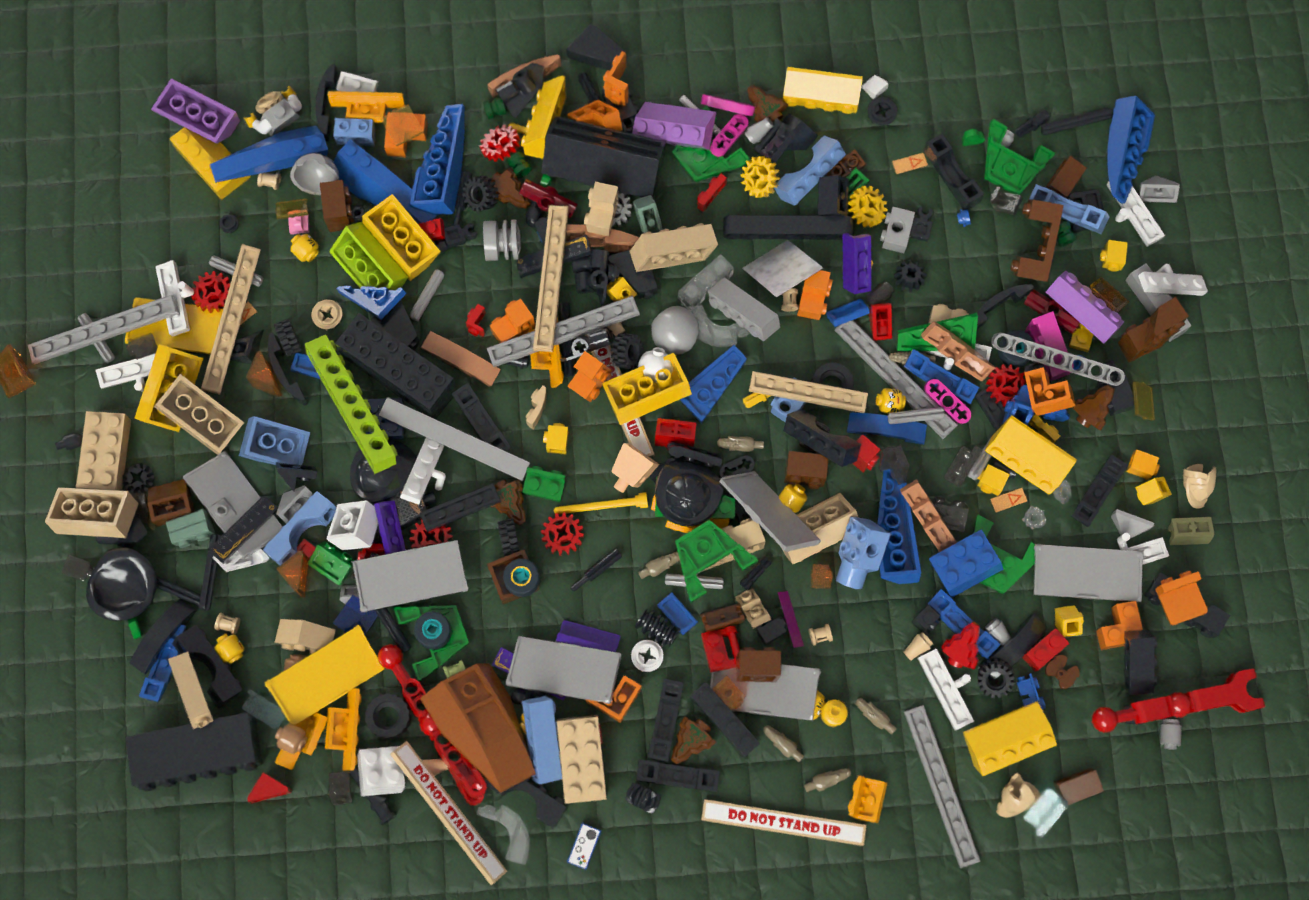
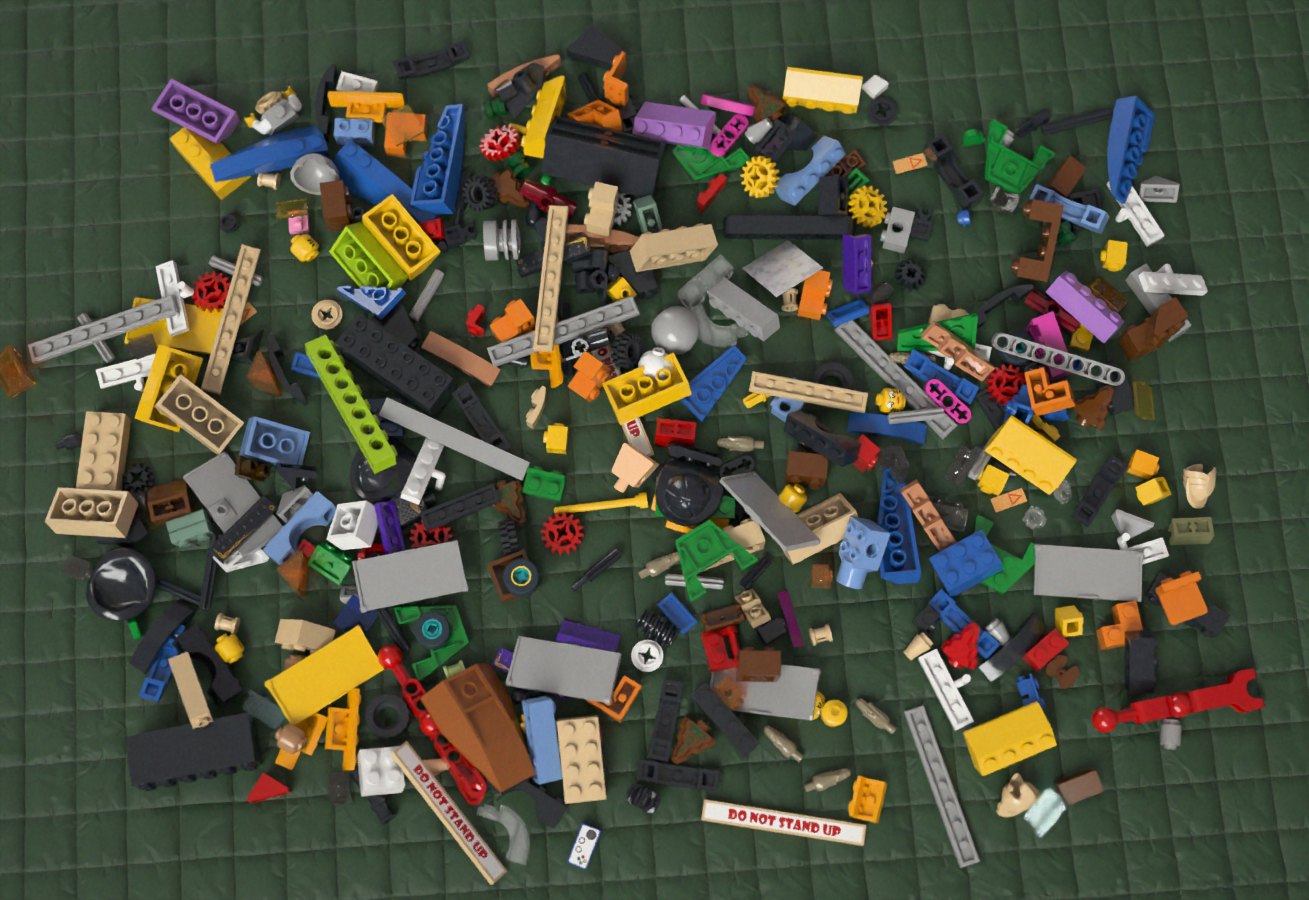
black tyre [274,318,302,356] -> none
black tyre [977,658,1015,698] -> none
none -> dark brown hips [235,455,271,483]
none -> black slope [393,40,470,79]

